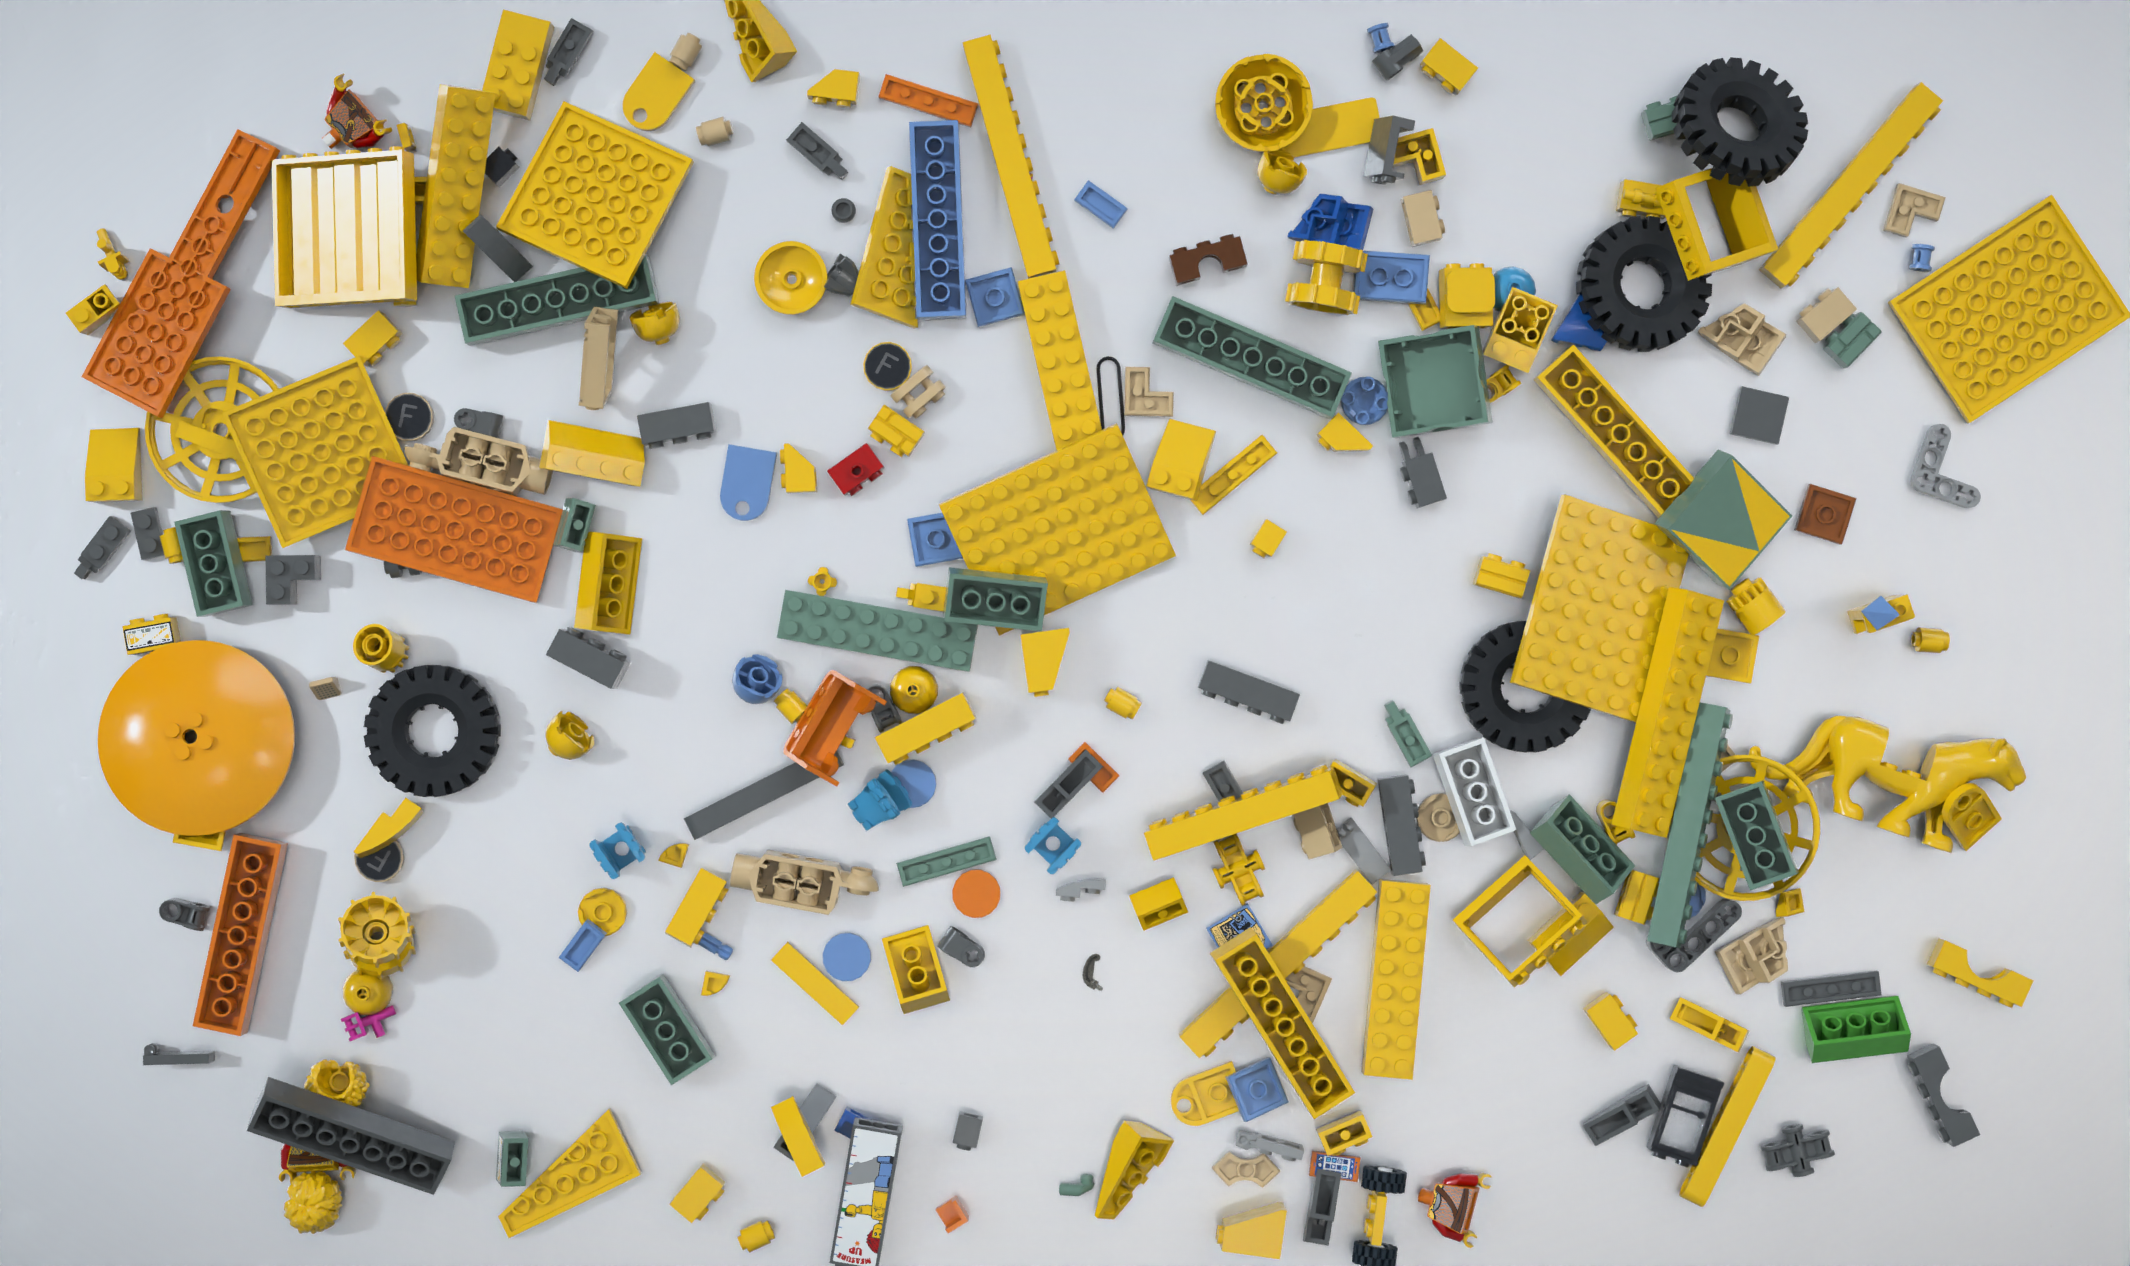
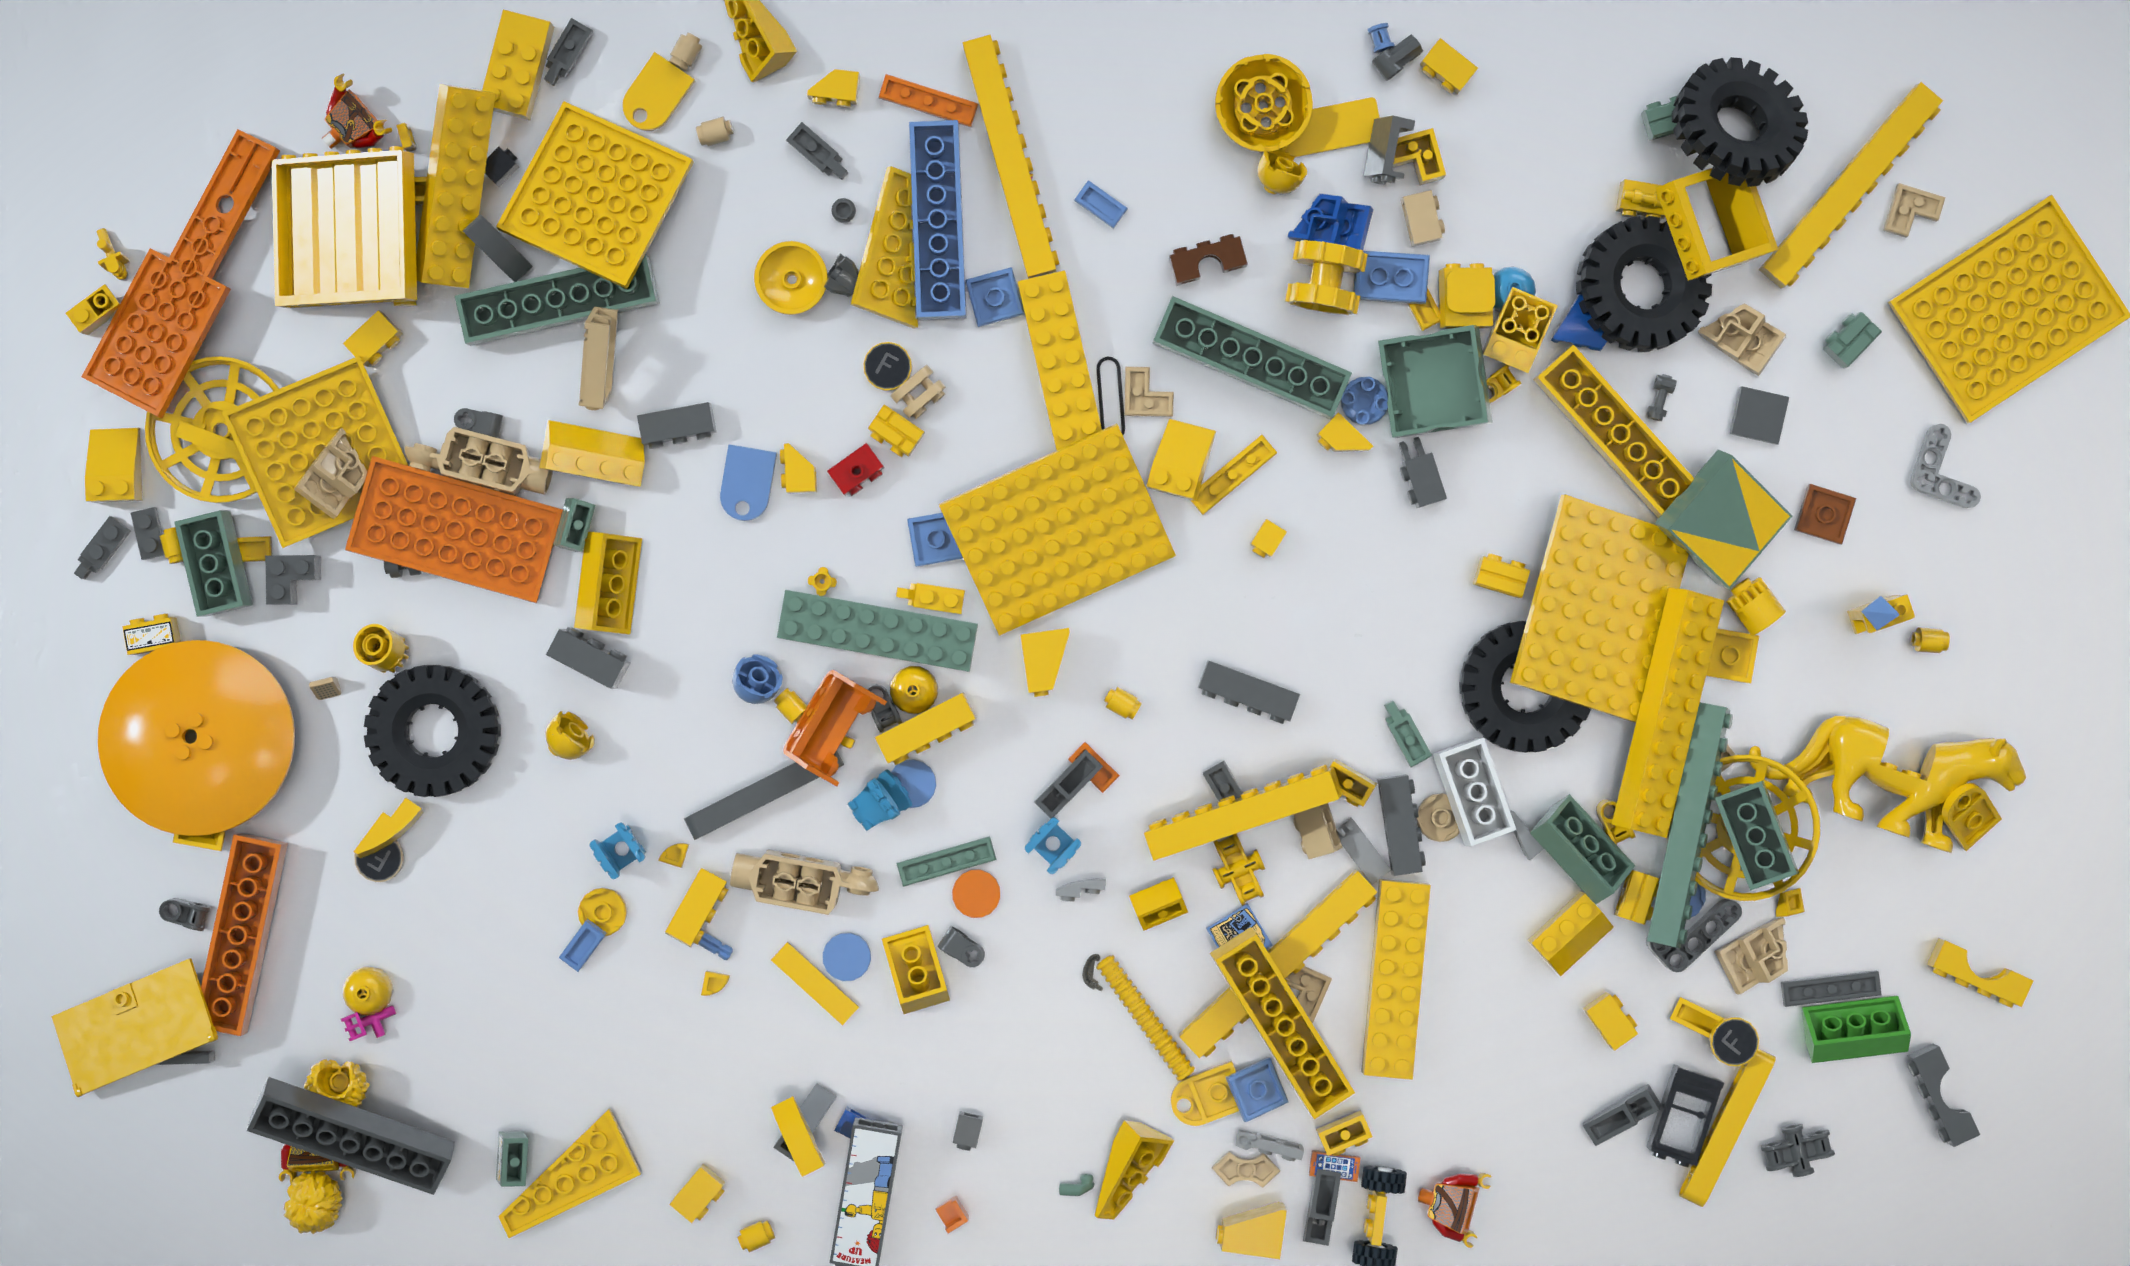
yellow piece [338,892,416,980] -> none
black tile [385,393,434,441] -> none
sand green brick [619,974,715,1085] -> none
yellow cylinder [629,302,680,345] -> none
sand green brick [943,567,1048,631] -> none
yellow window [1453,855,1587,988] -> none
tan brick [1796,287,1857,343] -> none
medium blue bush [1909,244,1935,272] -> none
none -> yellow door [51,958,218,1097]
none -> tan slope [294,428,367,519]
none -> yellow piece [1096,955,1195,1081]
none -> dark grey bar [1647,374,1677,421]
none -> black tile [1709,1017,1759,1066]

